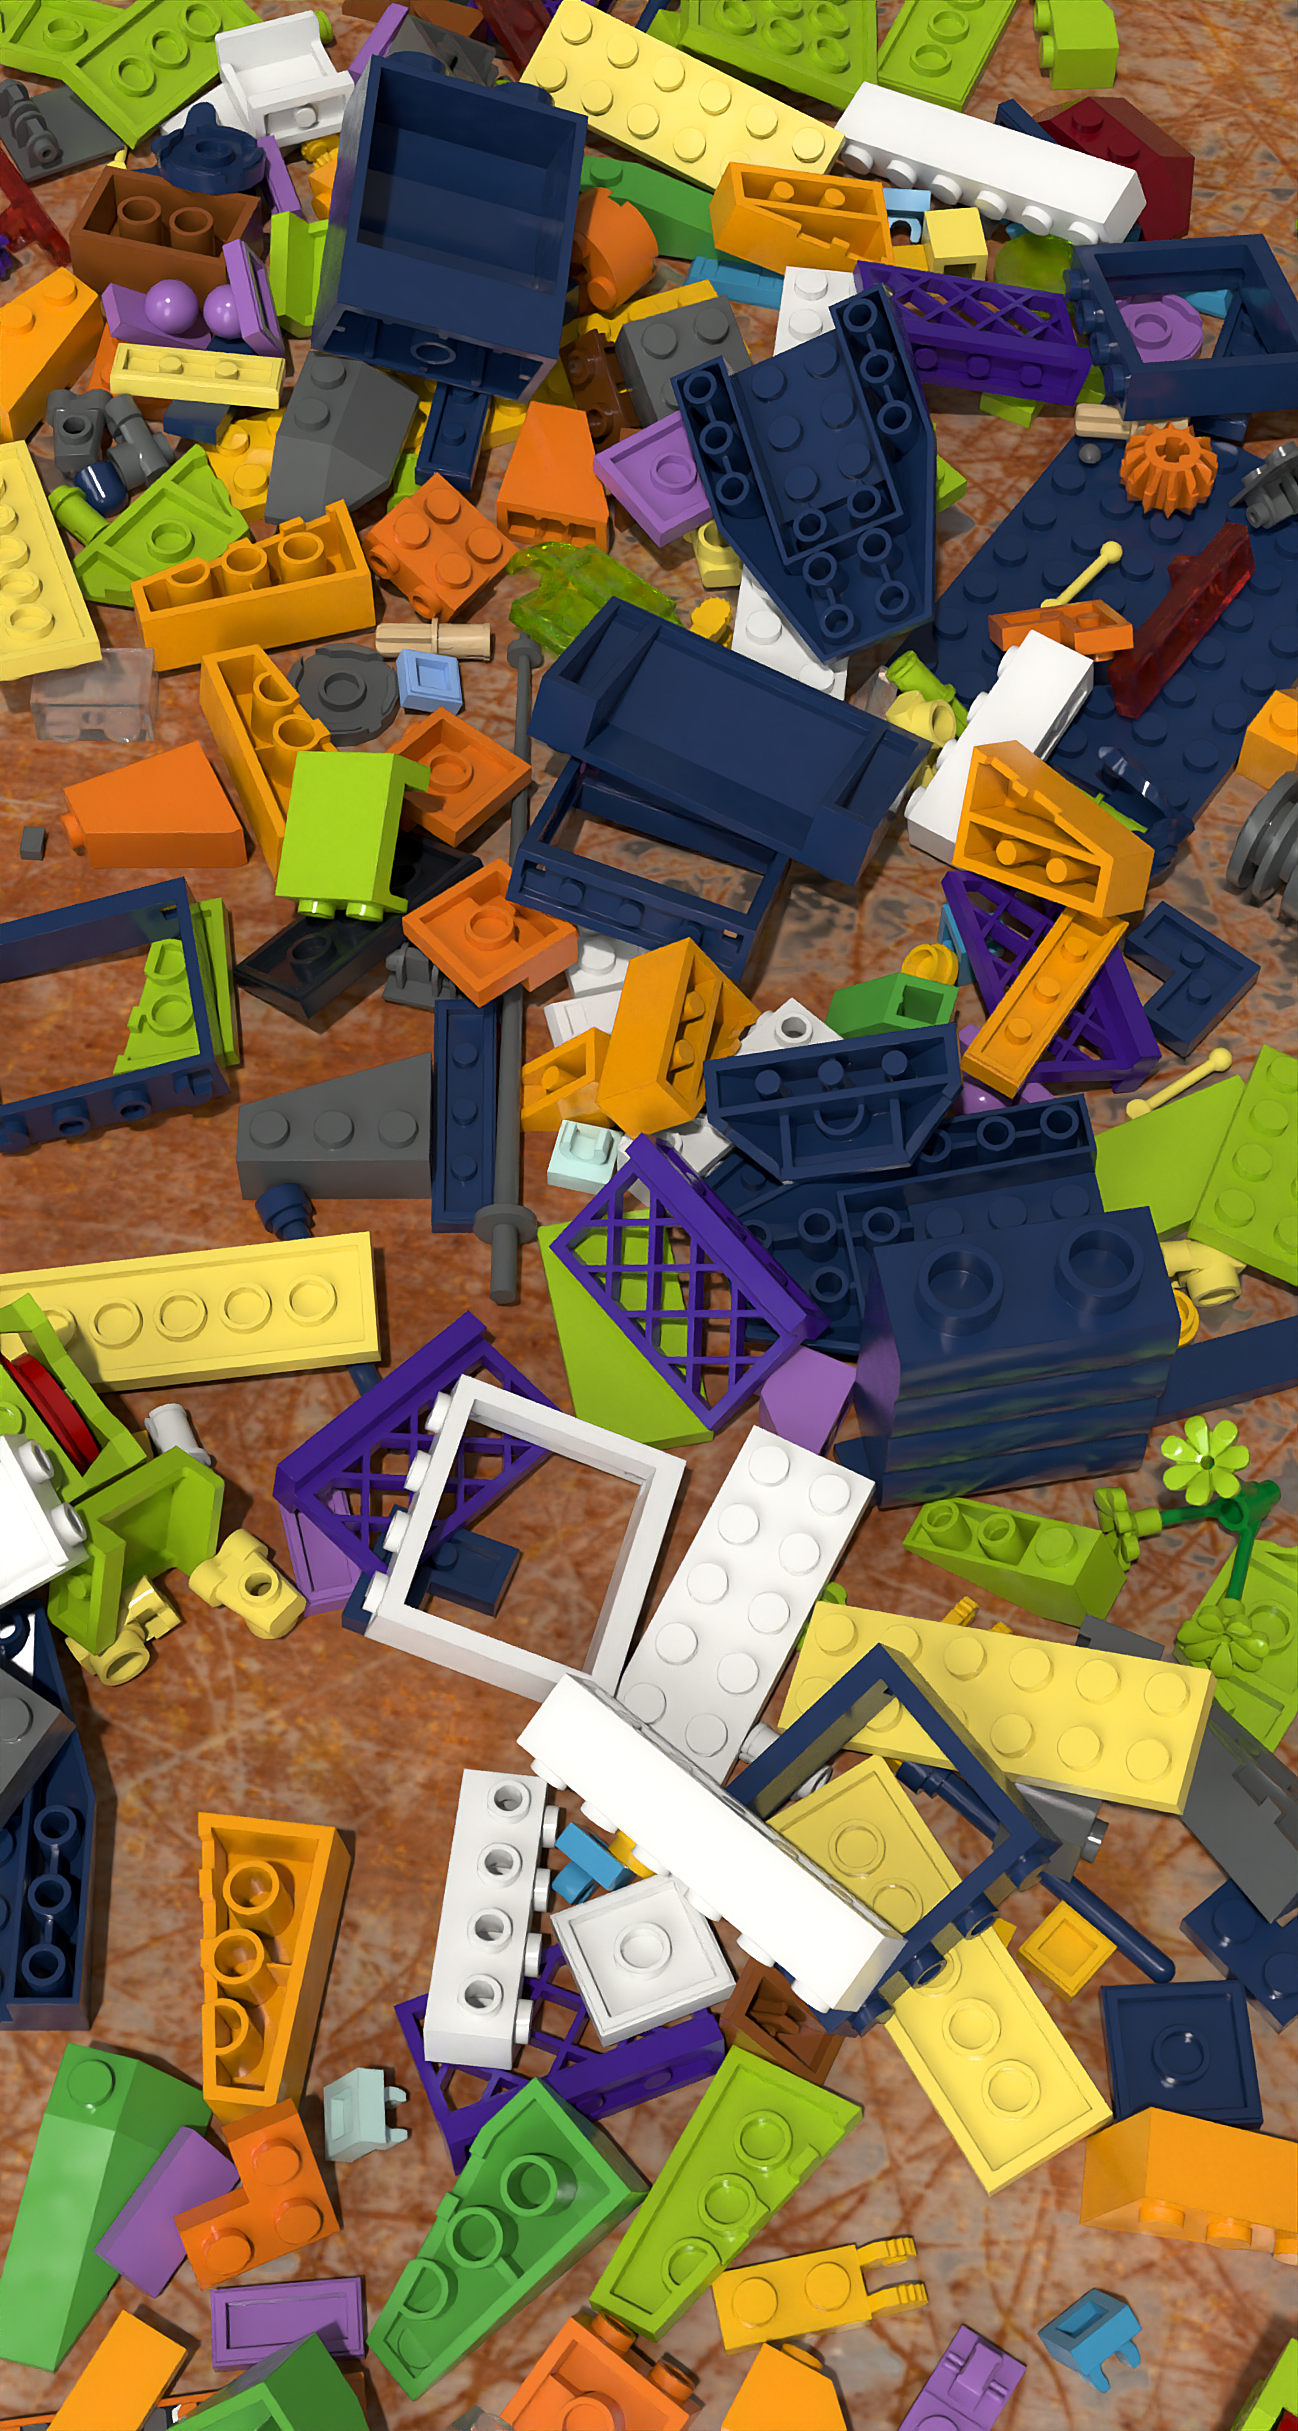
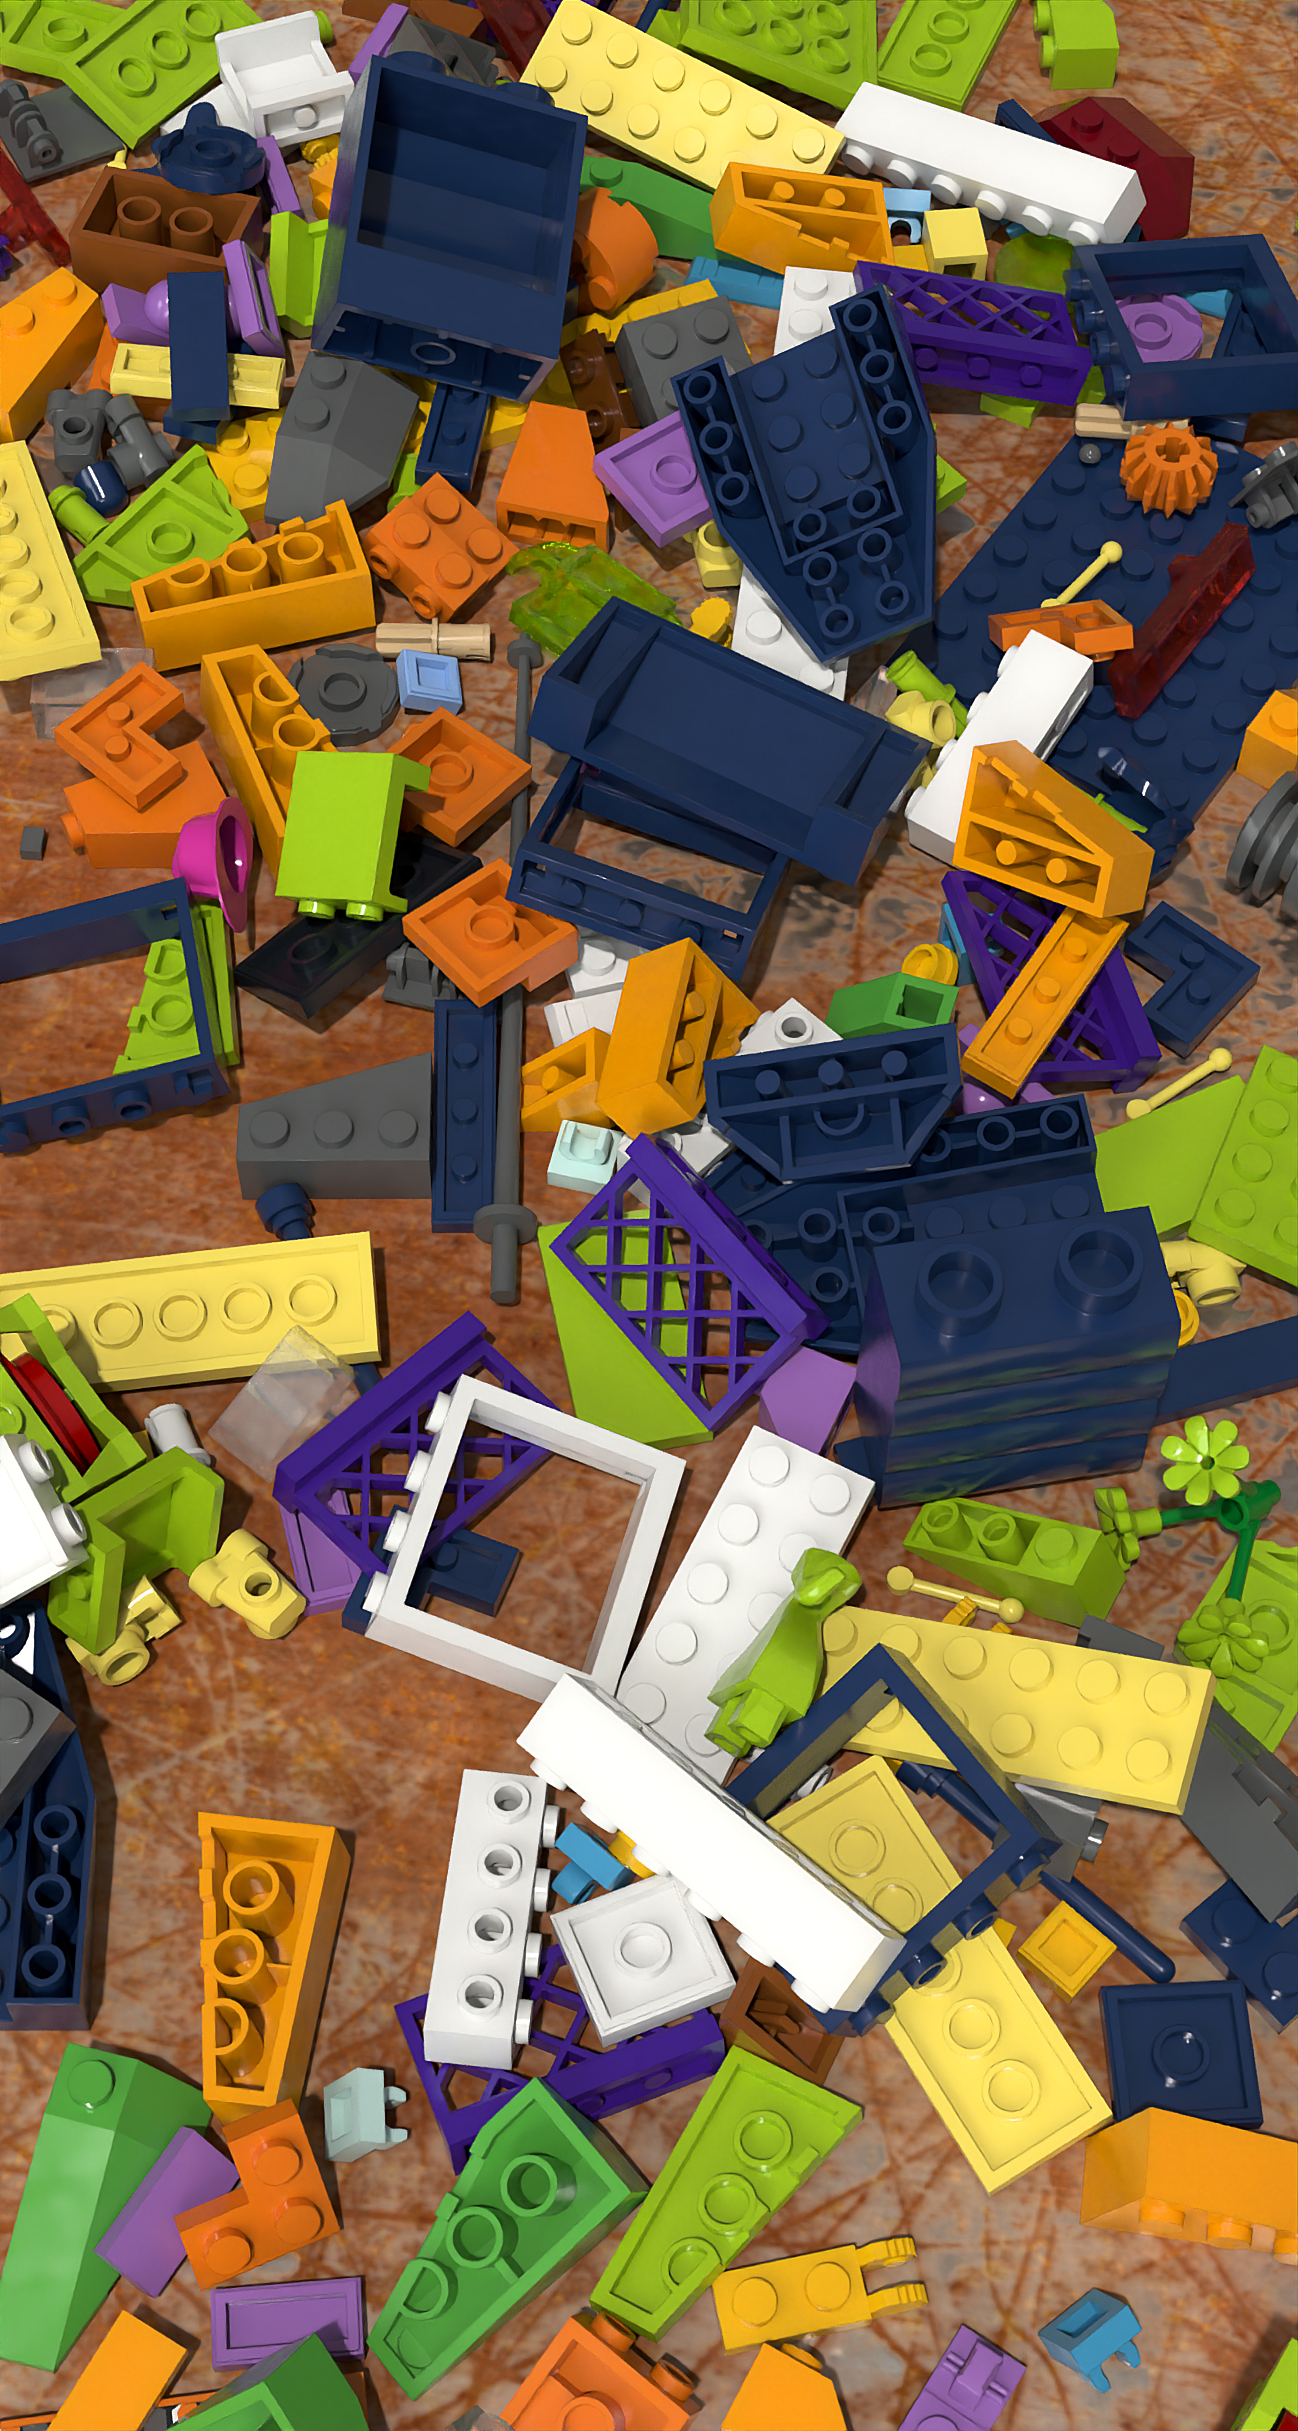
none -> orange plate [53,661,185,811]
none -> dark blue tile [167,271,230,422]
none -> dark pink piece [172,797,253,933]
none -> clear brick [207,1324,359,1484]
none -> lime hips [703,1548,862,1758]
none -> light yellow hinge [887,1566,1024,1624]

